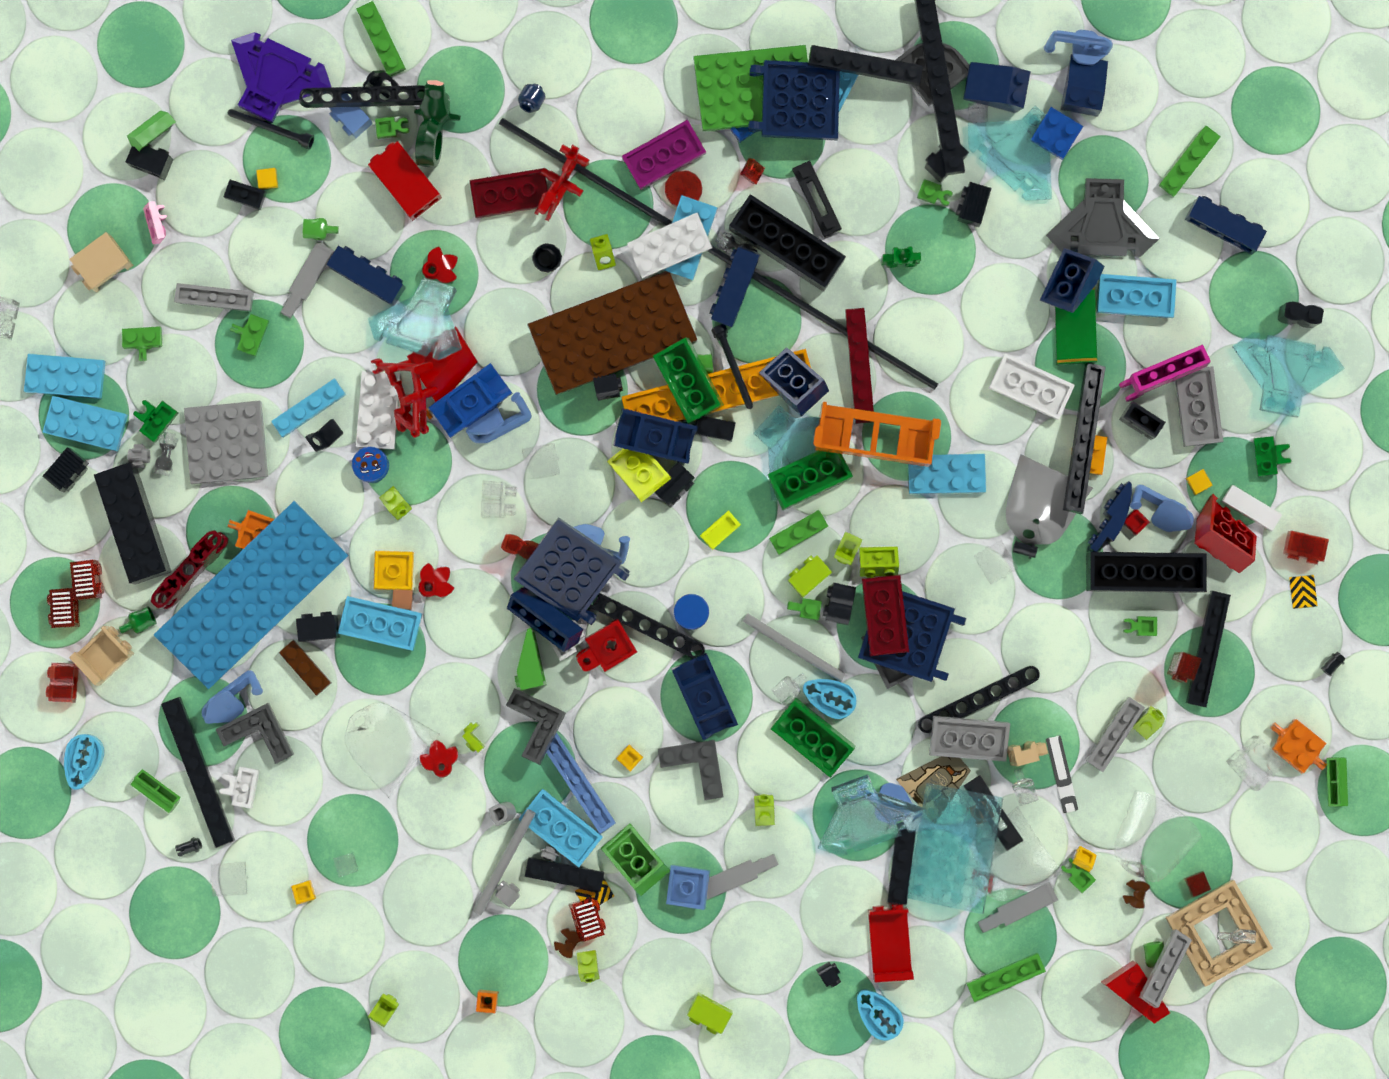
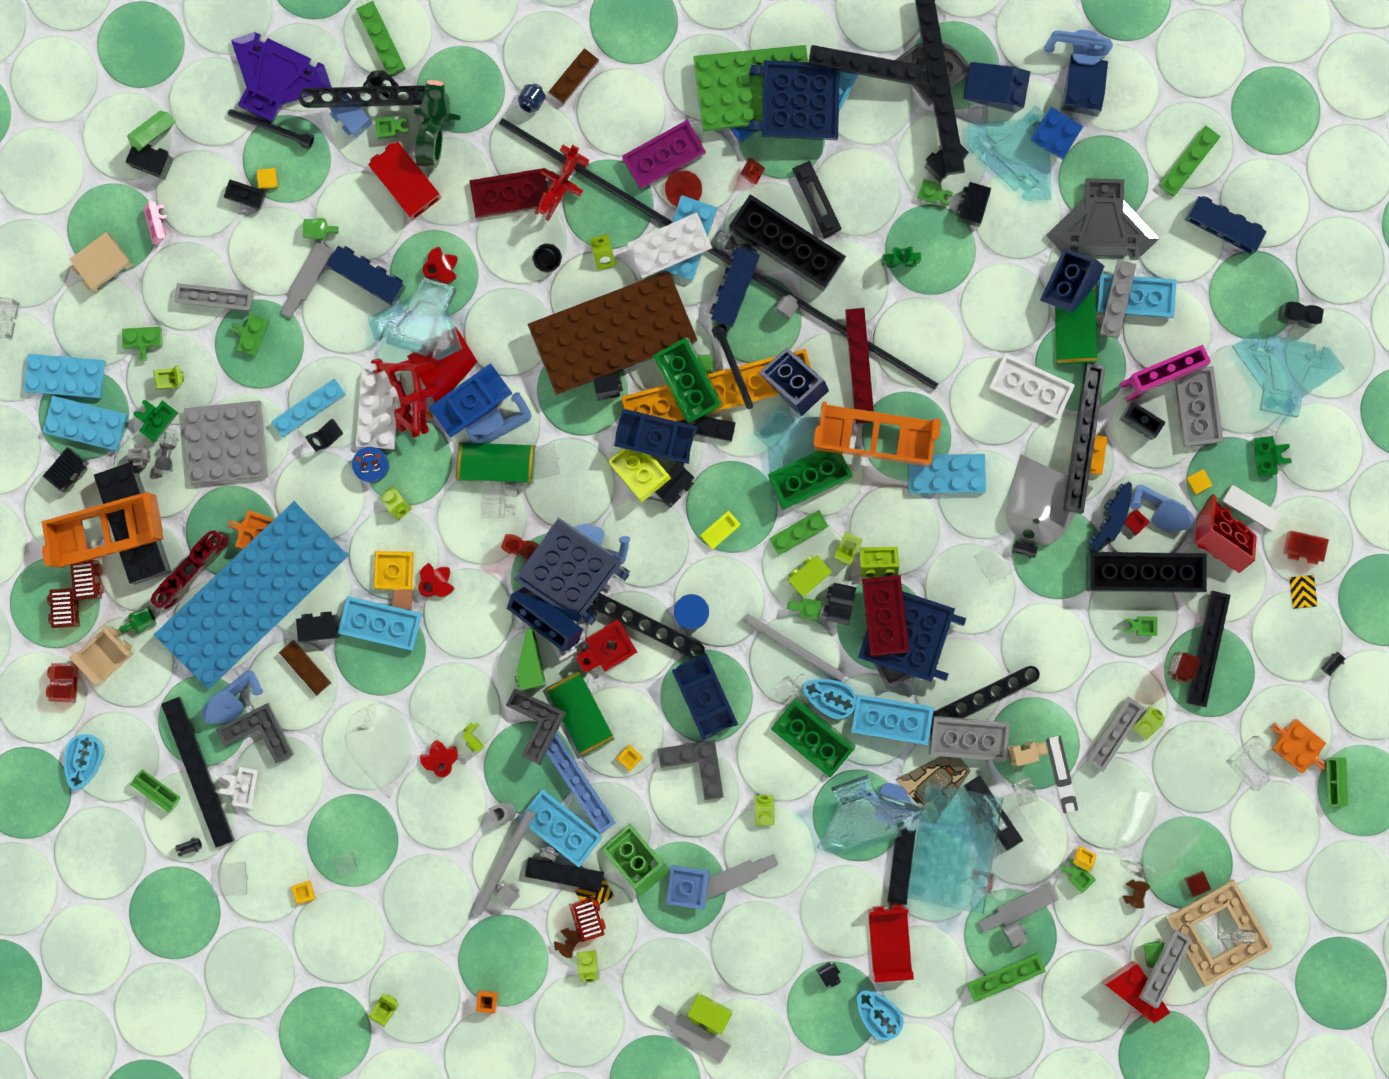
none -> orange piece [41,492,164,568]
none -> lime bracket [153,366,184,390]
none -> green slope [456,442,535,484]
none -> green slope [546,670,615,756]
none -> reddish brown plate [549,48,599,105]
none -> light grey piece [653,1005,731,1063]
none -> light grey plate [774,294,799,320]
none -> medium azure plate [851,694,934,745]
none -> light grey plate [1002,921,1028,948]
none -> light grey plate [1099,260,1137,339]

